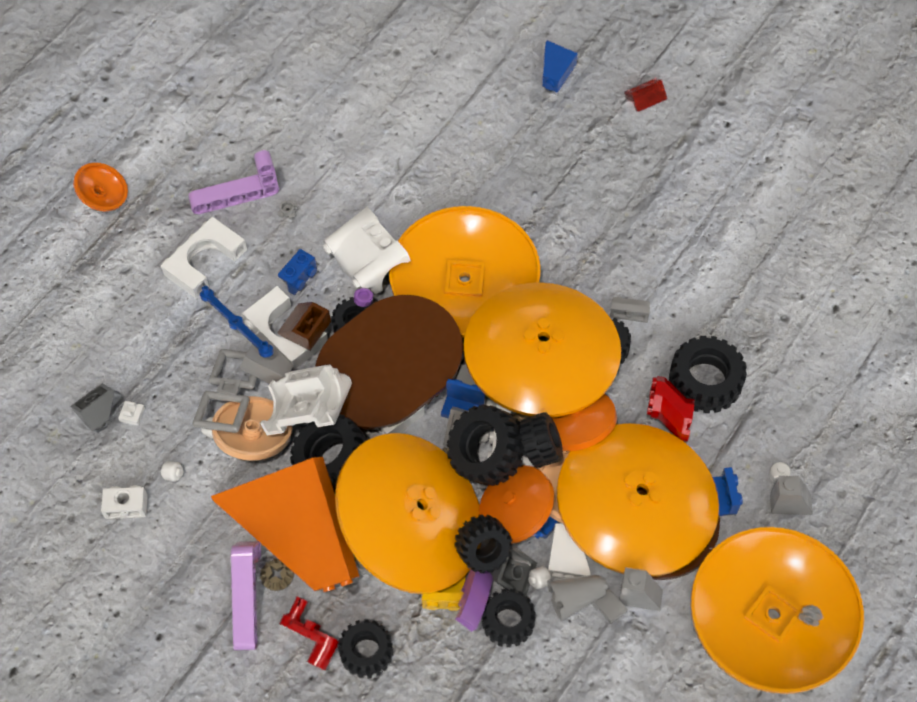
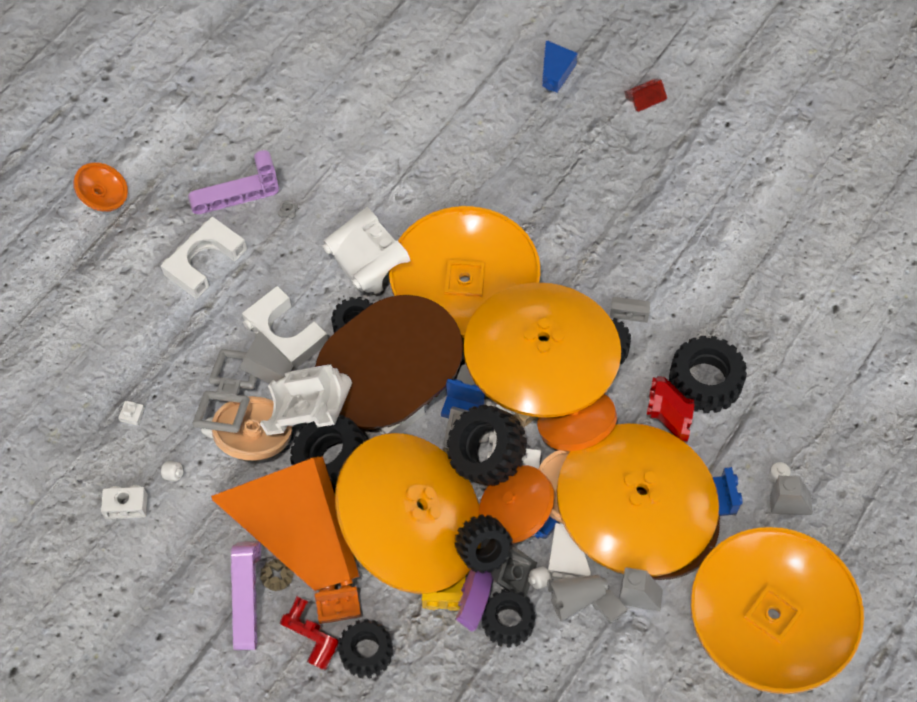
dark grey slope [70,383,114,431] -> none
blue piece [200,286,274,358] -> none
reddish brown slope [277,302,331,351] -> none
blue bracket [278,249,317,295] -> none
medium lavender tile [354,288,373,307] -> none
black tyre [519,412,563,468] -> none
light grey plate [798,605,823,626] -> none
none -> orange bracket [315,585,361,624]

